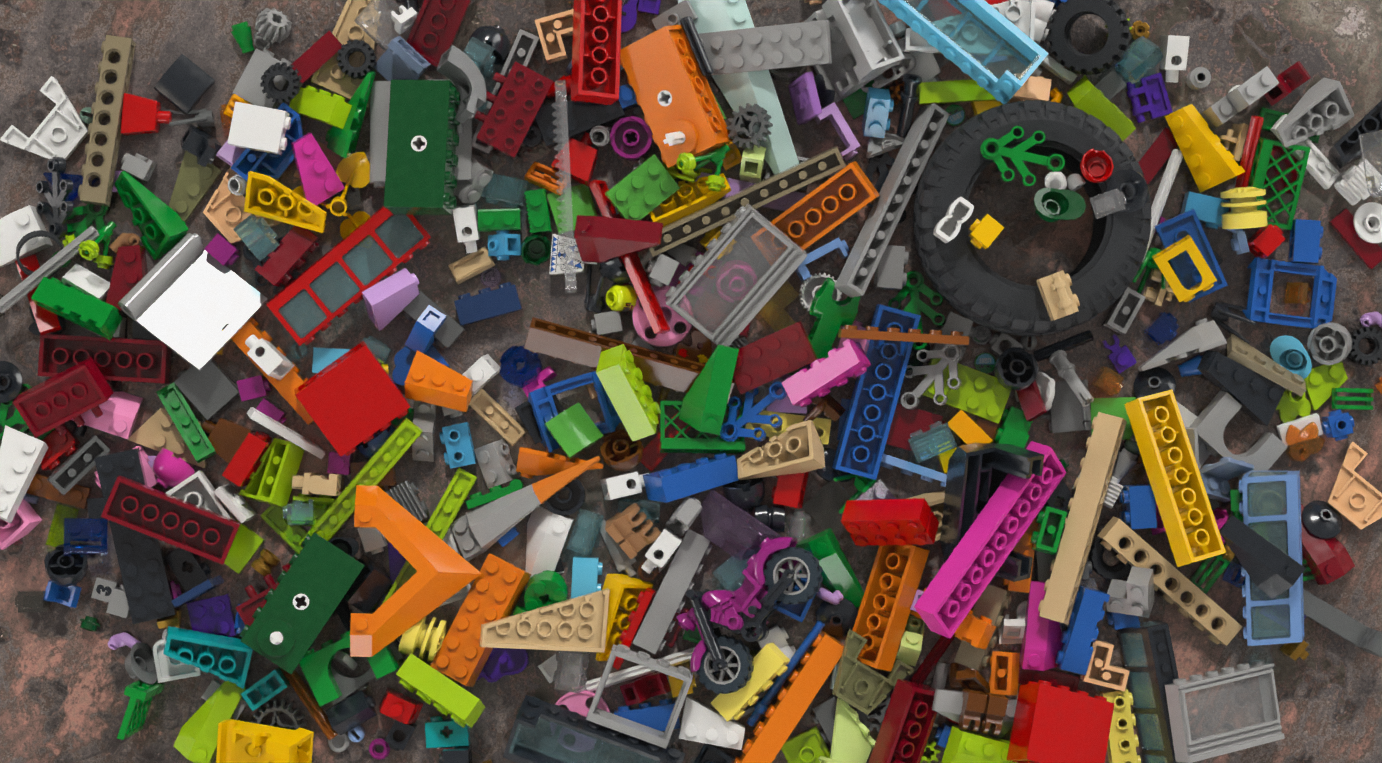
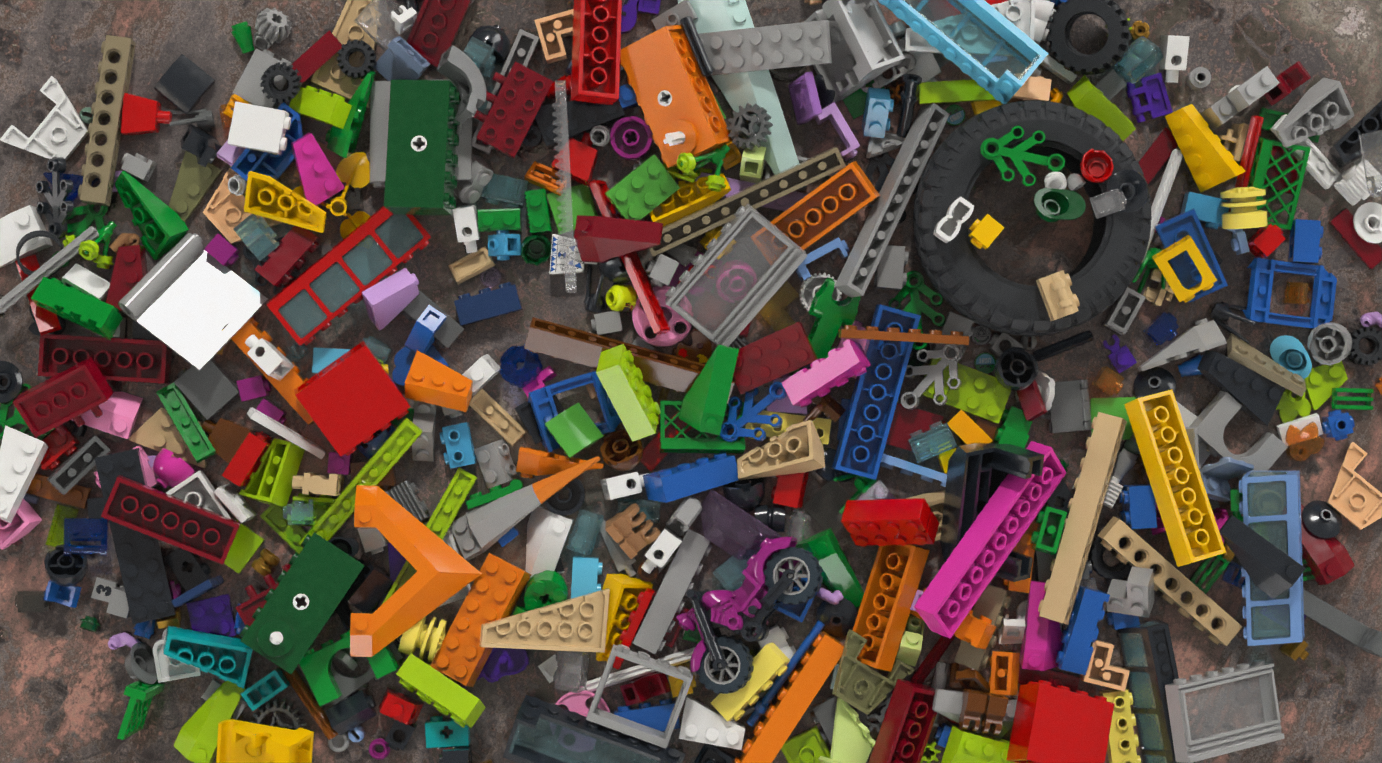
light grey pin [1049,350,1094,407] -> none
none -> blue cone [133,619,156,639]

